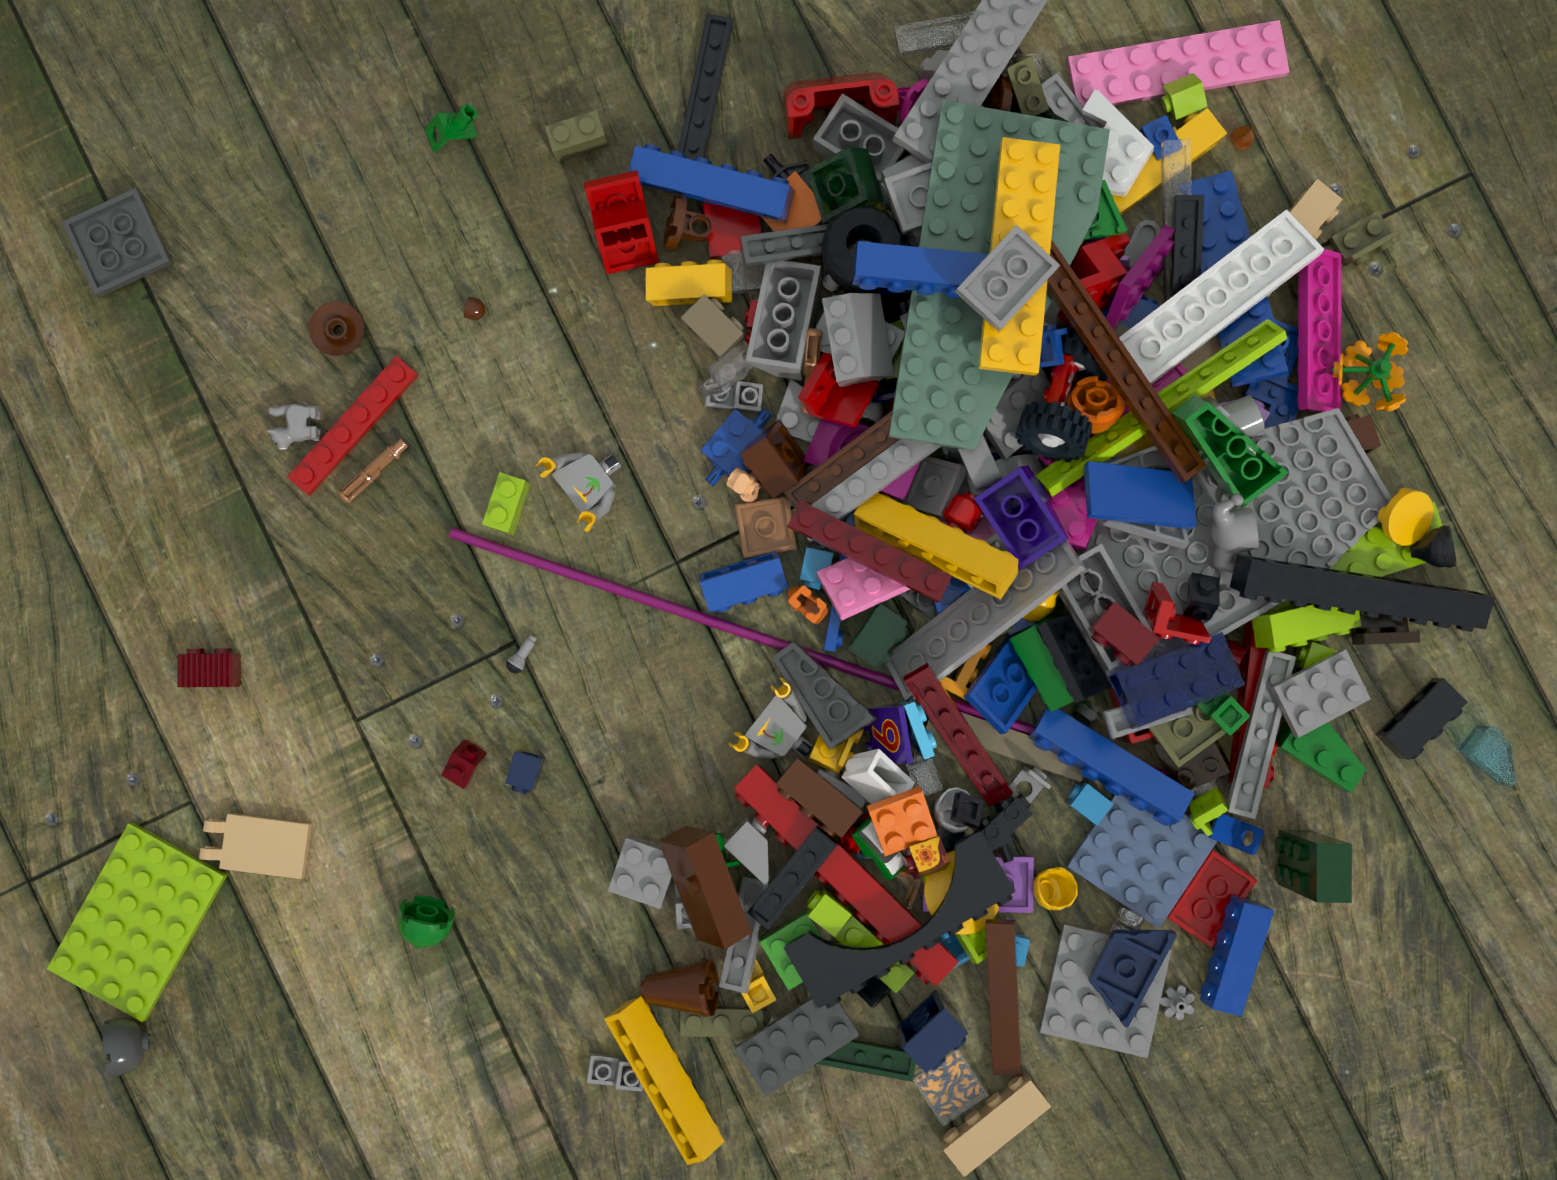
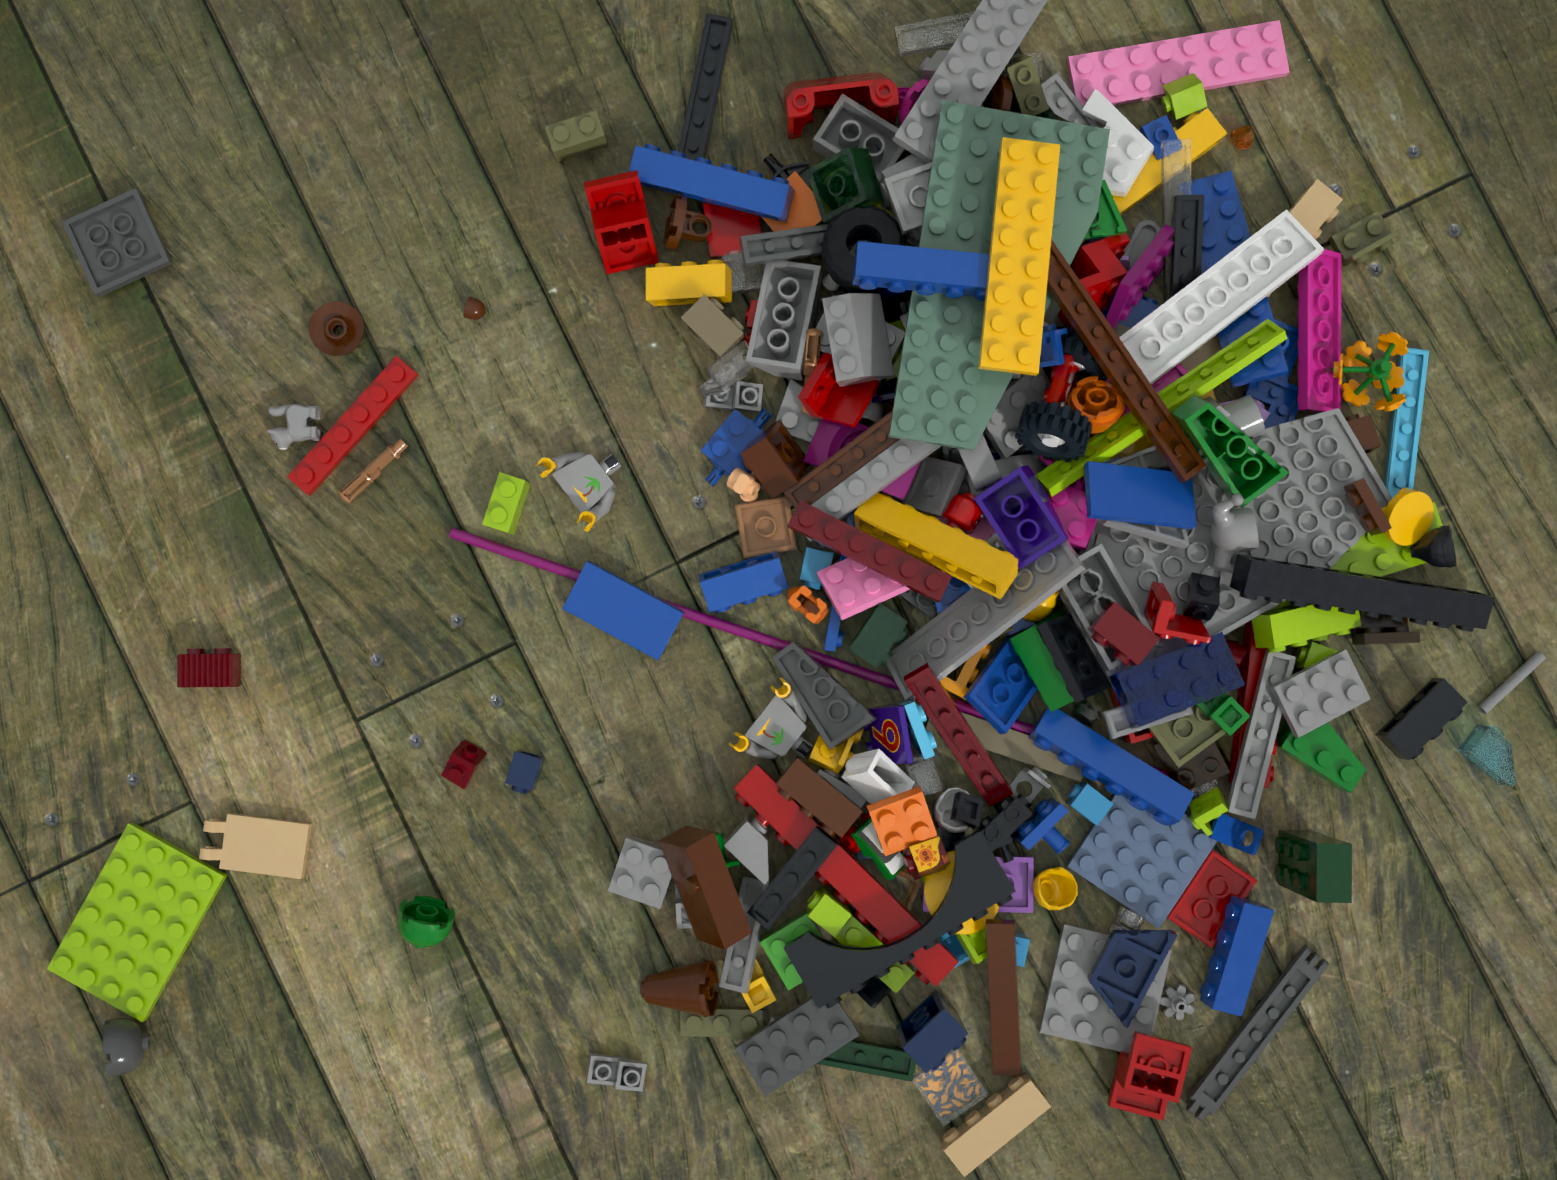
green bracket [425,104,478,152] -> none
light grey piece [506,635,537,674] -> none
yellow brick [604,996,725,1165] -> none
light grey plate [955,225,1060,332] -> none
none -> blue tile [562,560,684,661]
none -> blue plate [1013,798,1070,854]
none -> red bracket [1107,1031,1192,1120]
none -> dark grey hinge [1186,945,1329,1121]
none -> reddish brown plate [1344,478,1392,536]
none -> medium azure tile [1383,347,1429,498]
none -> light grey piece [1478,651,1546,714]

